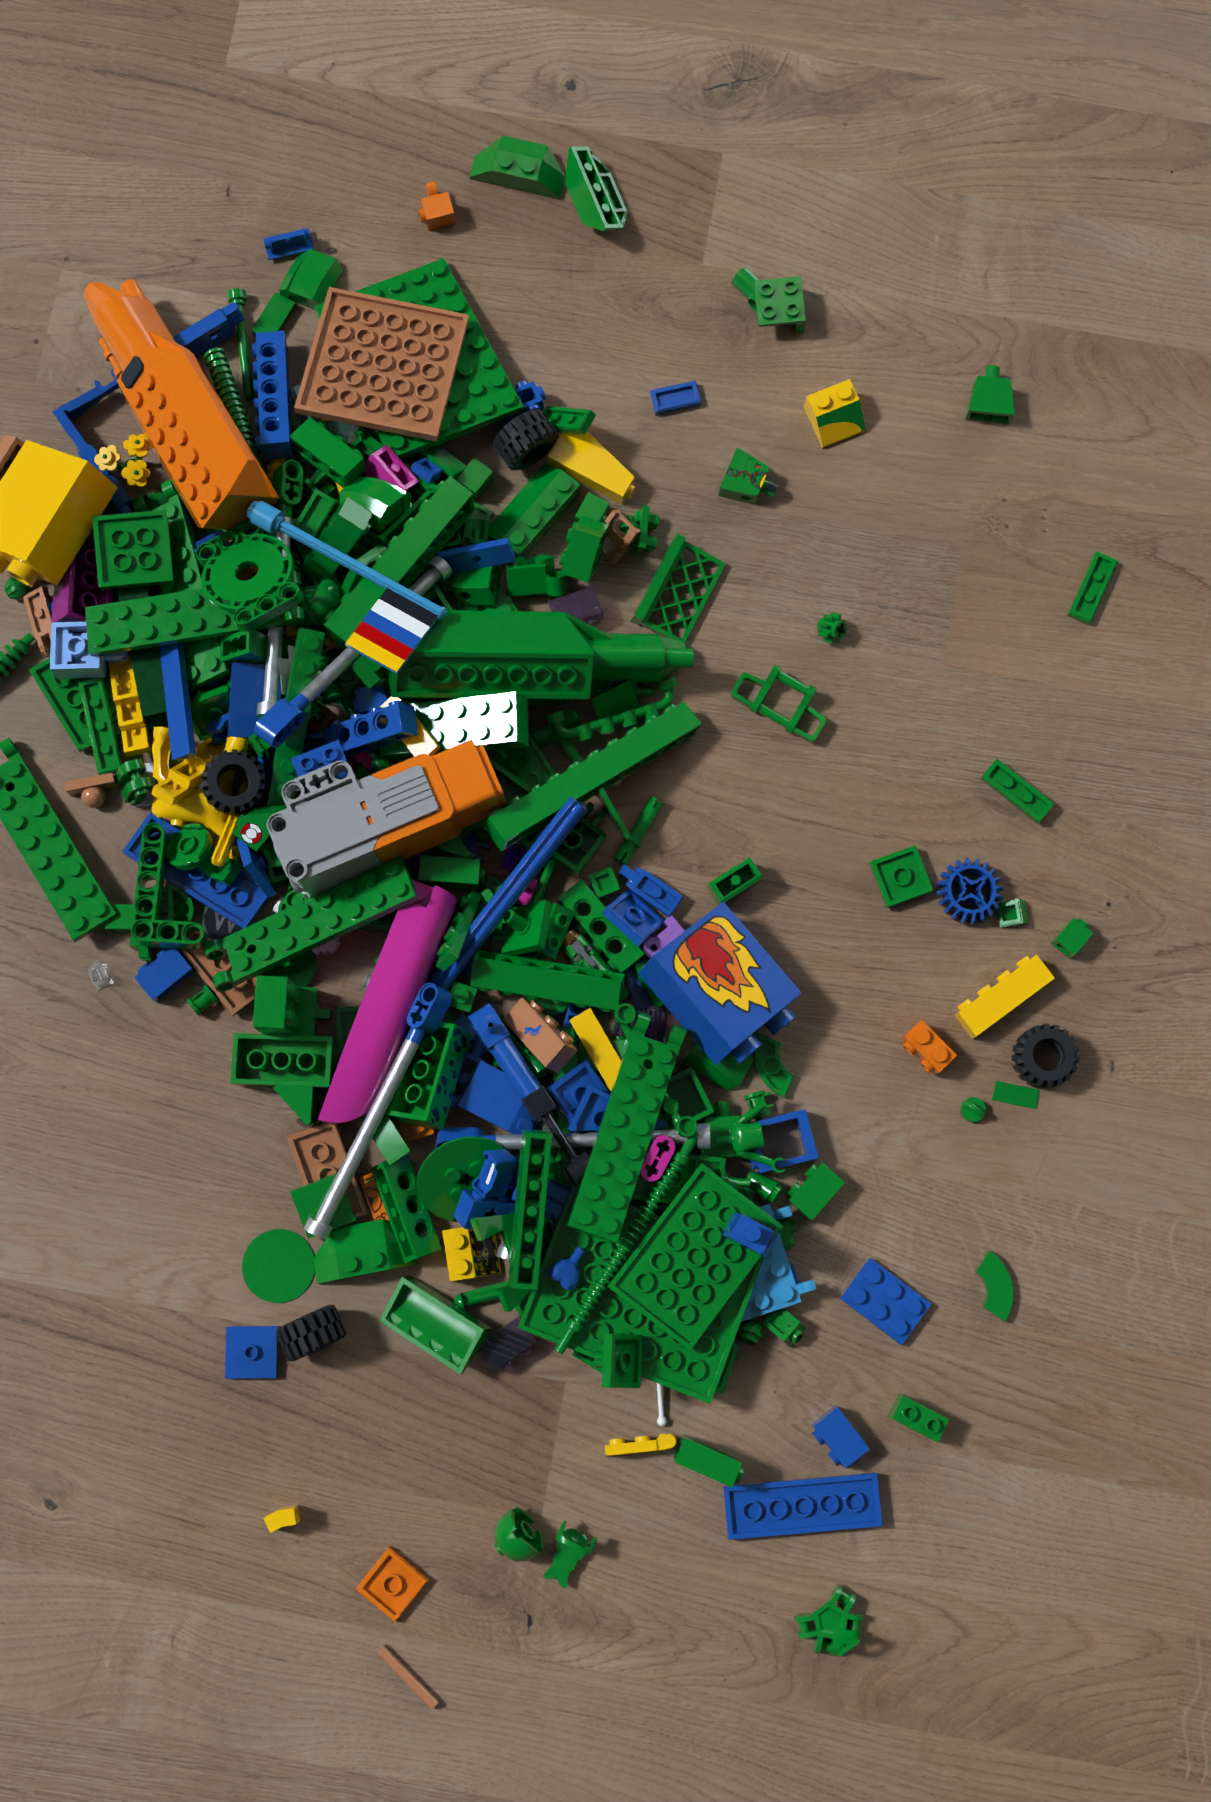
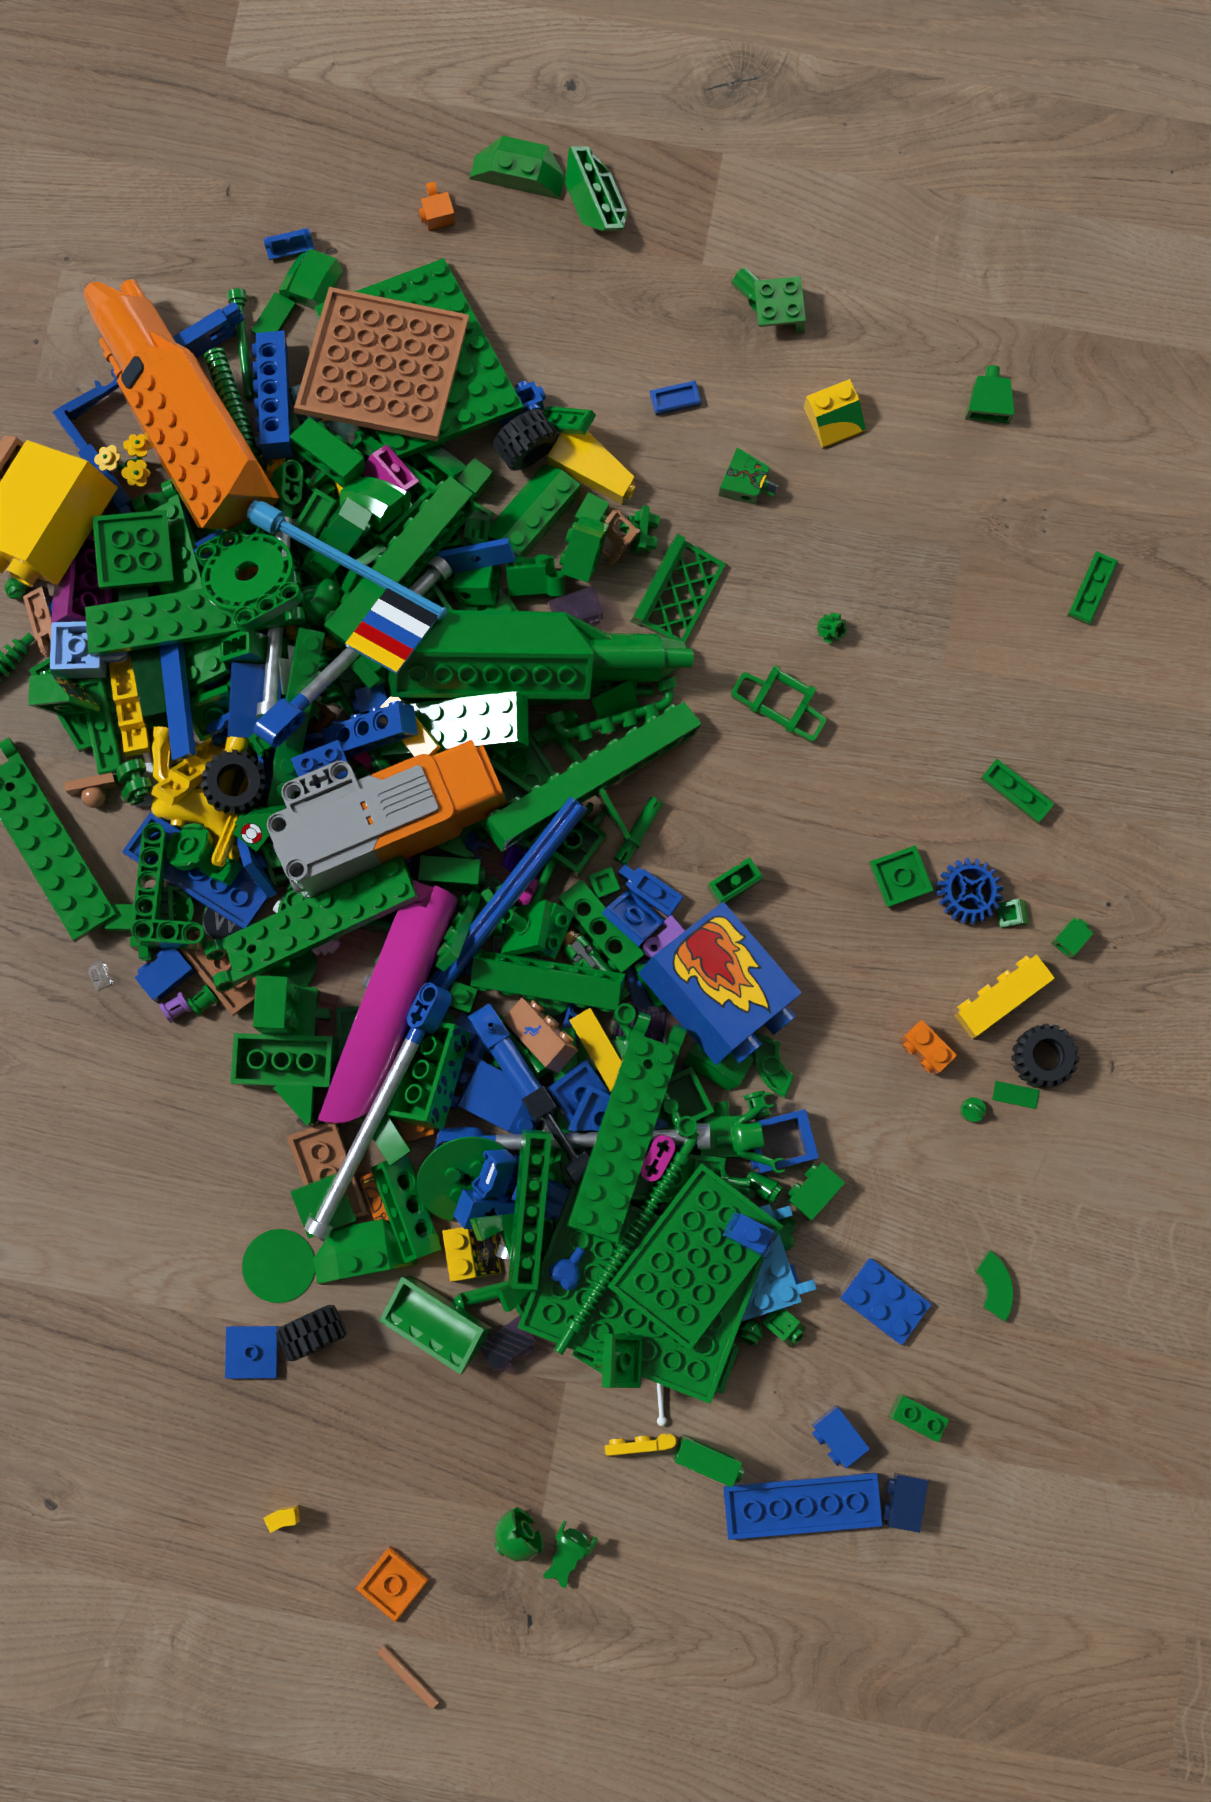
blue tile [410,458,443,483] -> none
green piece [794,1584,865,1657] -> none
none -> green slope [28,671,100,716]
none -> medium lavender bush [159,991,192,1023]
none -> dark blue brick [883,1472,928,1533]

